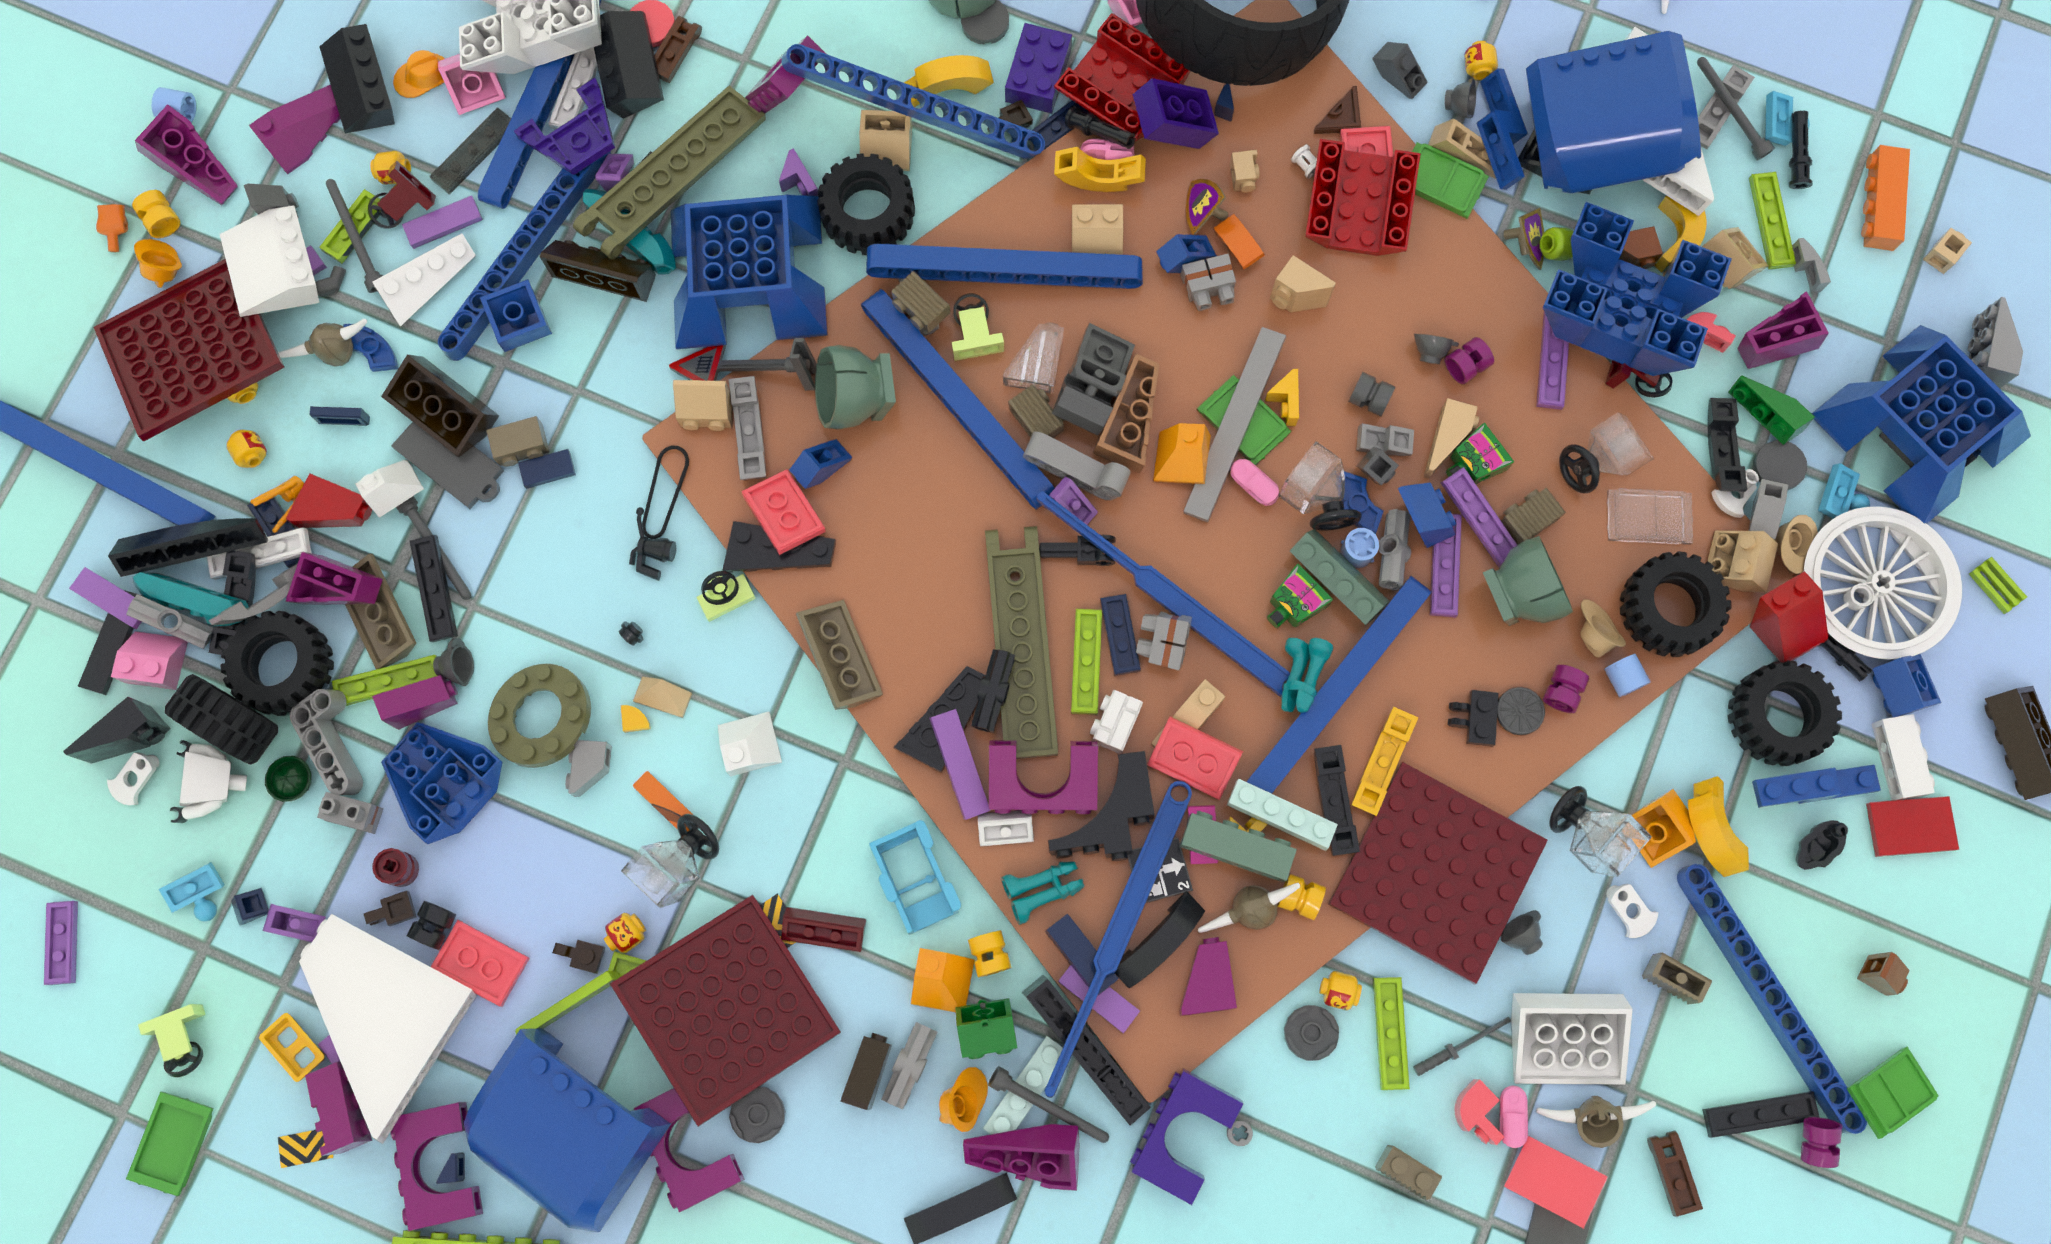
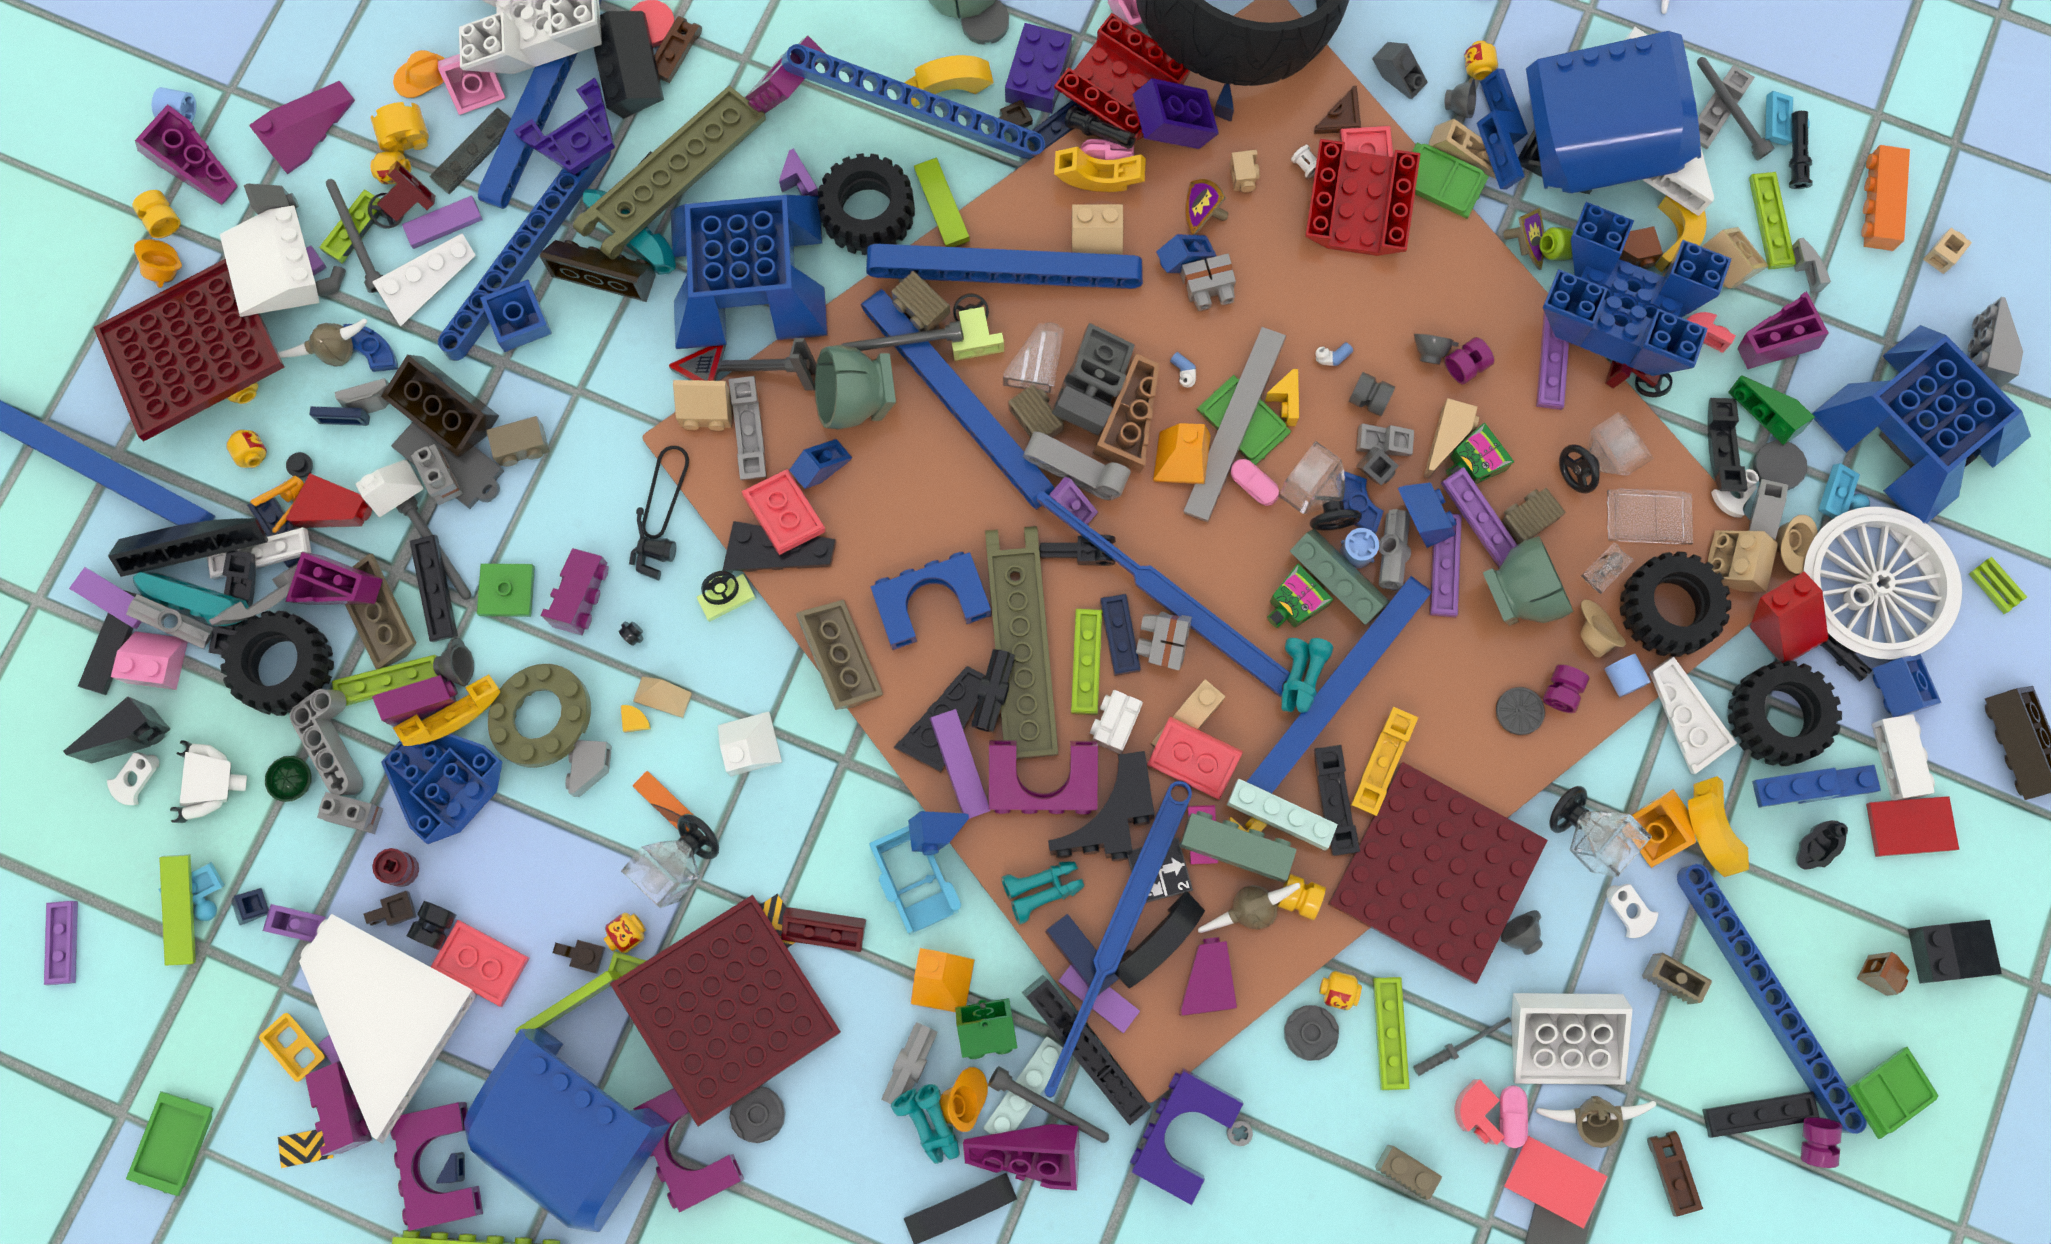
orange piece [96,204,128,252] -> none
yellowish green piece [138,1004,205,1077] -> none
black tyre [165,674,278,765] -> none
black slope [319,24,395,134] -> none
dark blue tile [518,449,576,489] -> none
white tile [548,47,598,129] -> none
medium lavender slope [595,154,634,192] -> none
dark brown slope [840,1033,892,1110] -> none
tan slope [859,110,913,171] -> none
yellow wheel [968,930,1012,978] -> none
white slope [978,810,1034,846] -> none
orange slope [1213,214,1265,270] -> none
tan slope [1270,255,1336,312] -> none
black hinge [1448,690,1499,747] -> none
none -> lime tile [159,854,196,966]
none -> black plate [286,452,313,478]
none -> light grey slope [335,378,389,414]
none -> yellow brick [370,102,429,154]
none -> yellow slope [393,674,500,746]
none -> light grey hips [411,444,463,505]
none -> bright green plate [477,564,535,617]
none -> magenta wedge [540,548,609,636]
none -> dark grey piece [841,321,963,351]
none -> blue arch [870,552,992,650]
none -> teal piece [891,1084,960,1164]
none -> blue slope [908,811,969,855]
none -> lime tile [914,157,970,247]
none -> arm [1170,352,1196,388]
none -> arm [1315,342,1354,366]
none -> clear hips [1581,542,1634,594]
none -> white wing [1649,657,1737,774]
none -> black slope [1908,920,2002,984]

